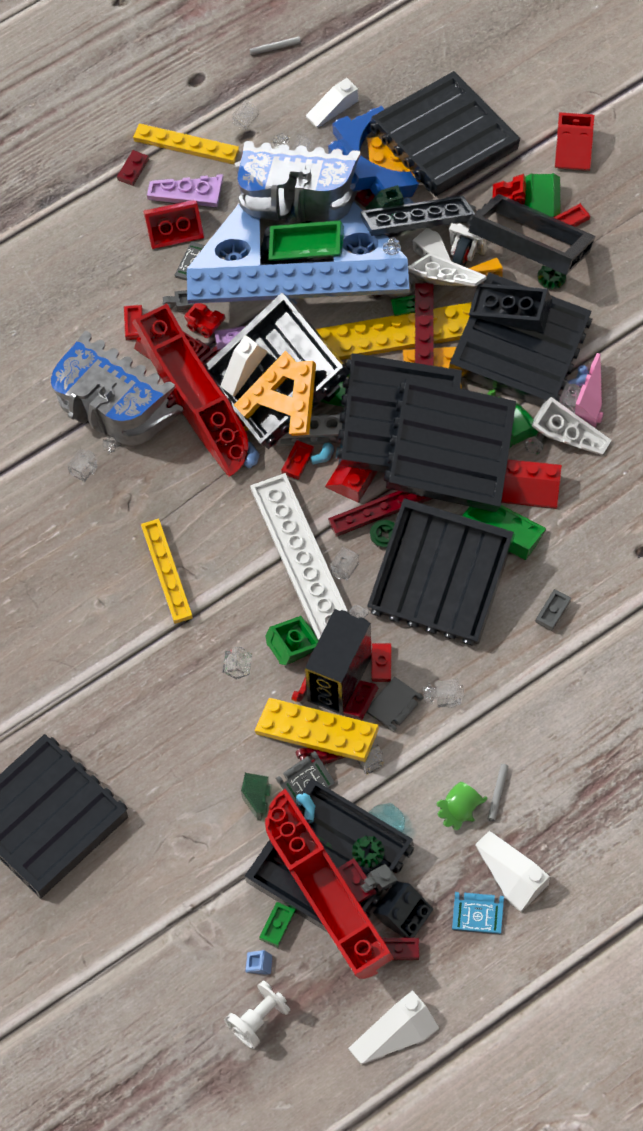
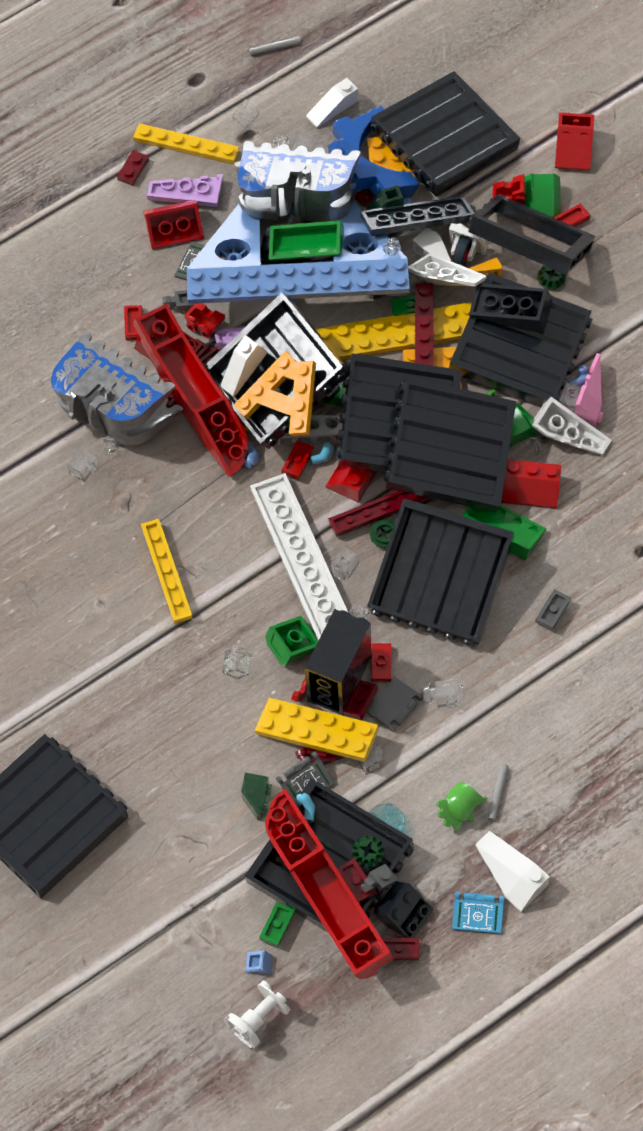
white wedge [348,990,439,1065] -> none

